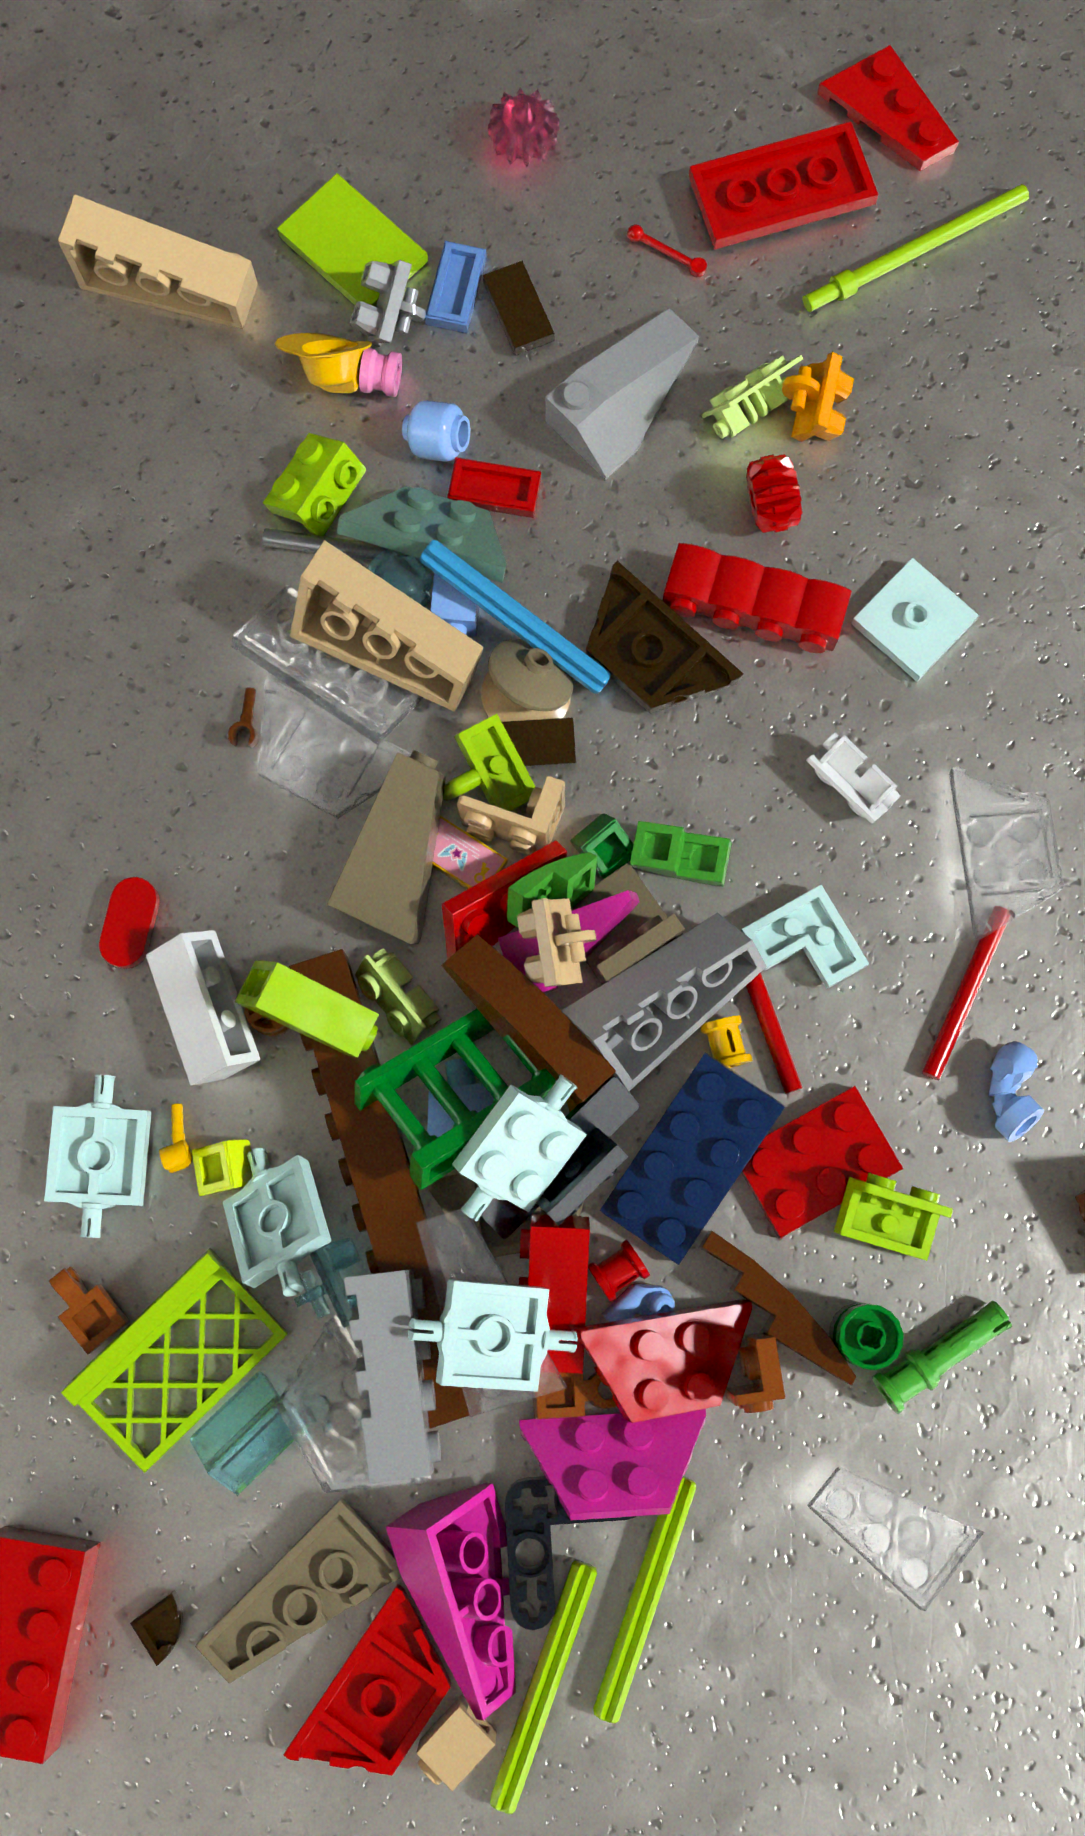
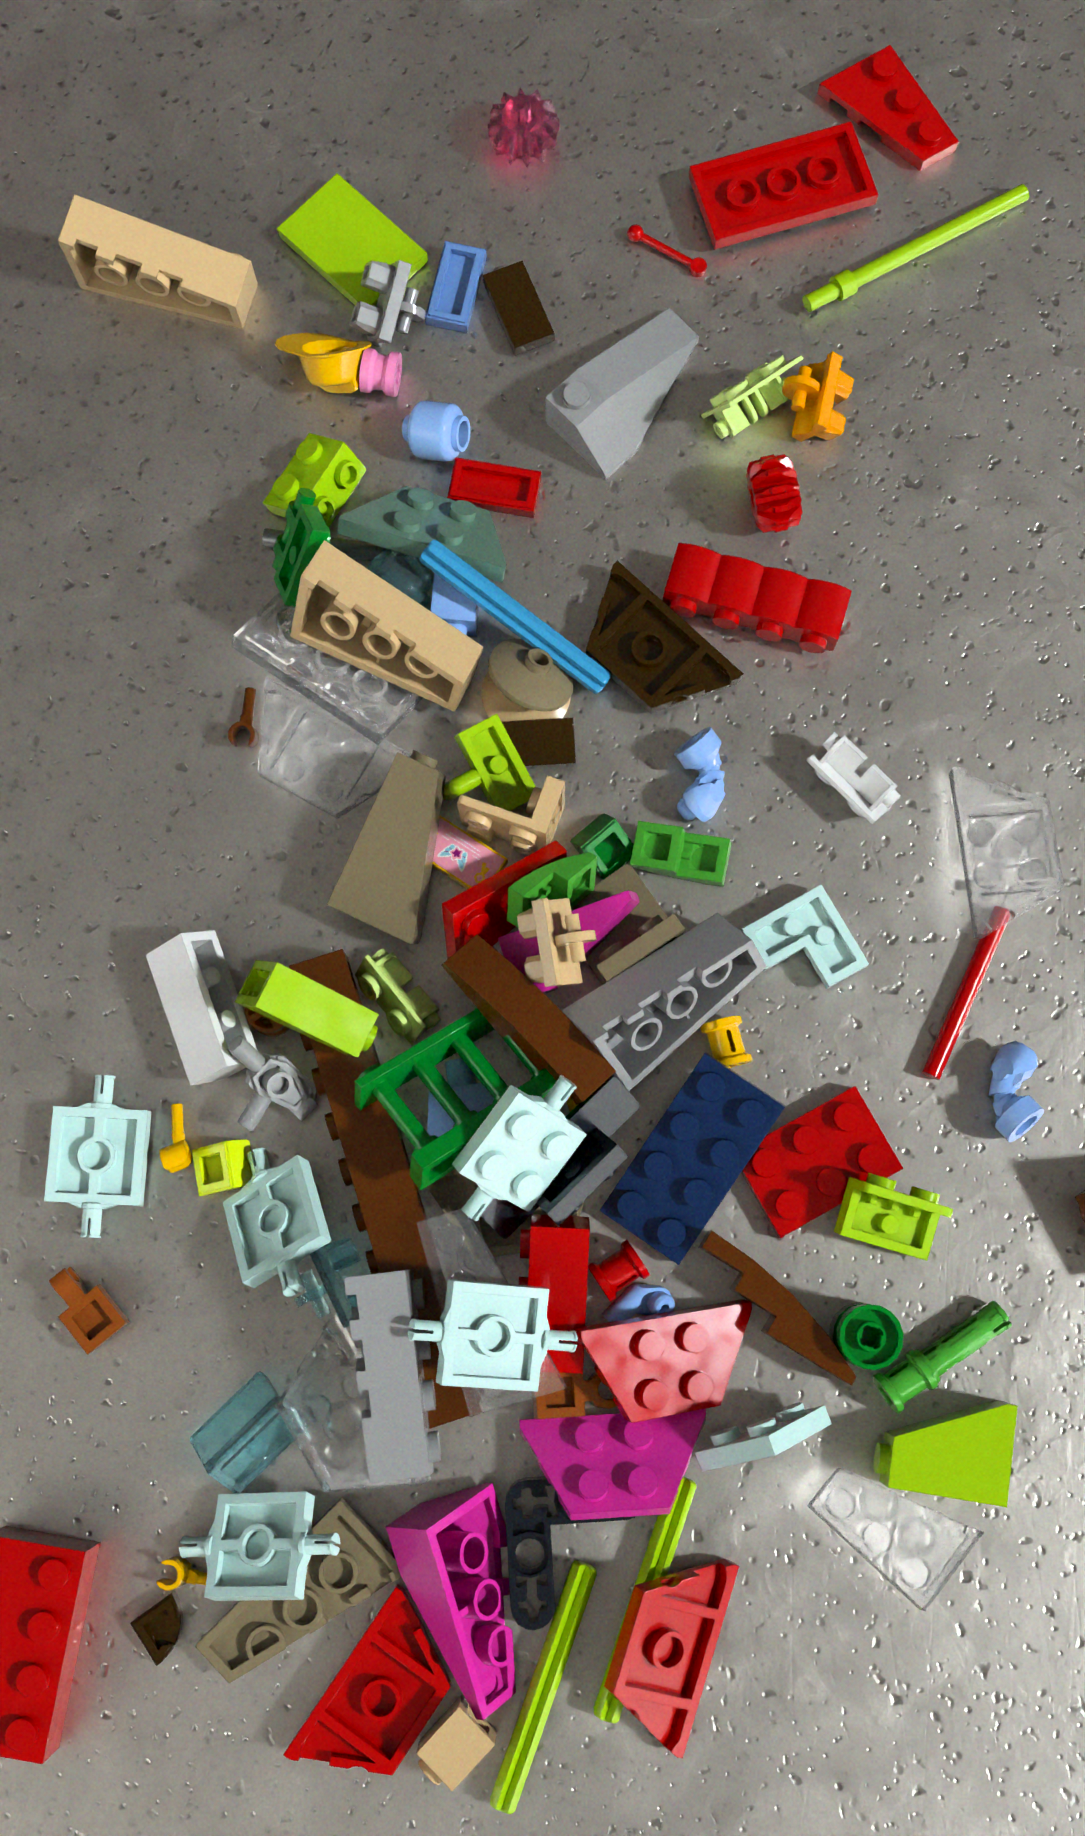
lime fence [61,1248,288,1473] -> none
red tile [99,877,160,969] -> none
dark orange bracket [725,1333,785,1413] -> none
red bar [746,972,803,1094] -> none
light aqua plate [851,557,979,682] -> none
none -> yellow hand [156,1556,207,1591]
none -> light aqua plate [179,1491,340,1601]
none -> light grey piece [228,1036,318,1131]
none -> green plate [272,488,331,607]
none -> wing [604,1558,739,1759]
none -> light blue arm [674,727,726,822]
none -> light aqua plate [695,1402,831,1472]
none -> lime slope [873,1400,1018,1507]

